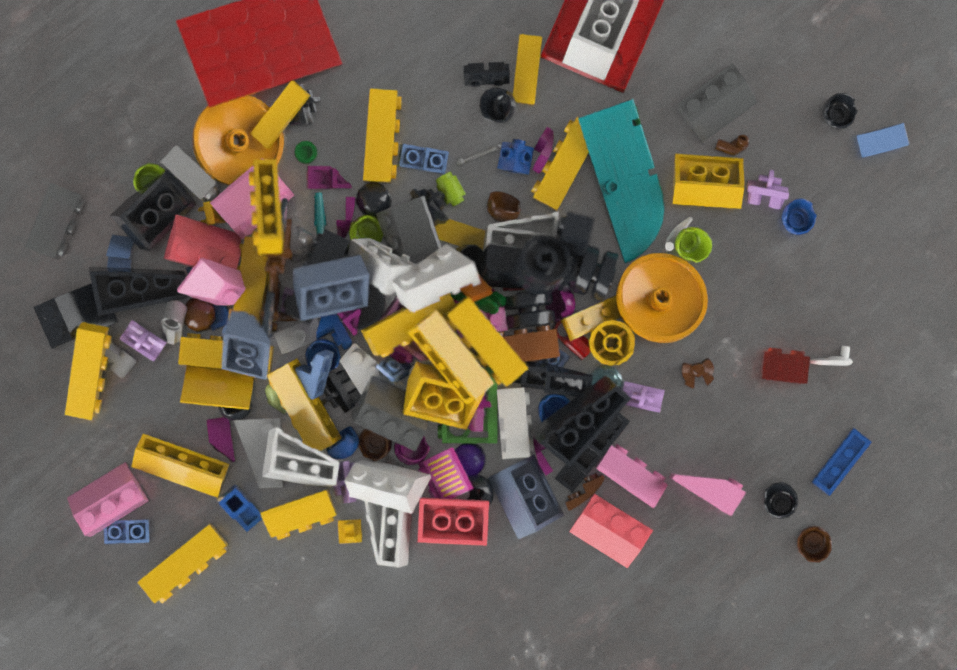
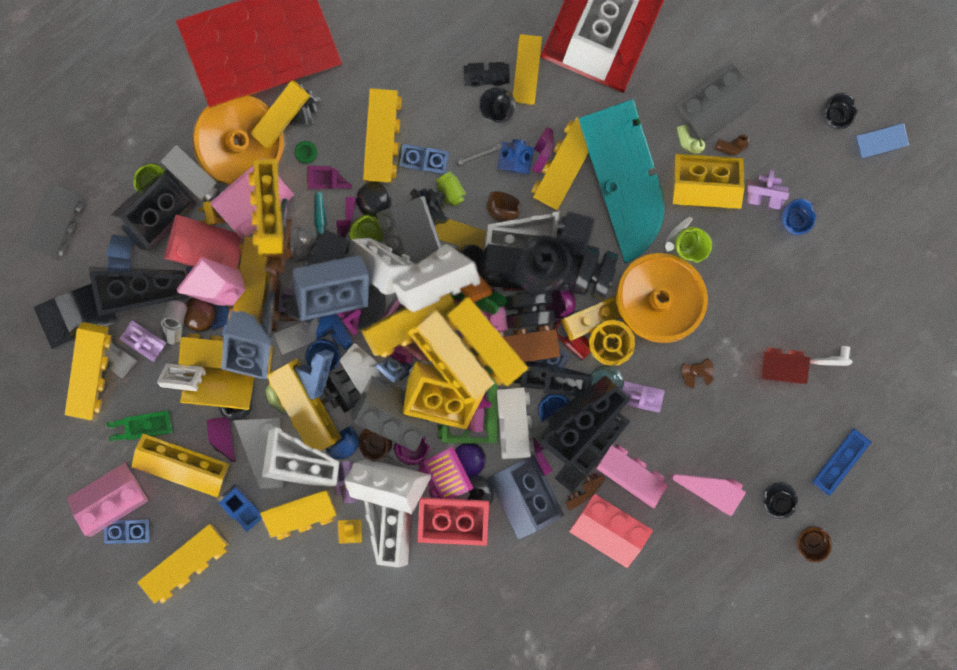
none -> green hinge [106,410,173,442]
none -> white tile [157,363,206,391]
none -> yellowish green arm [677,125,705,154]

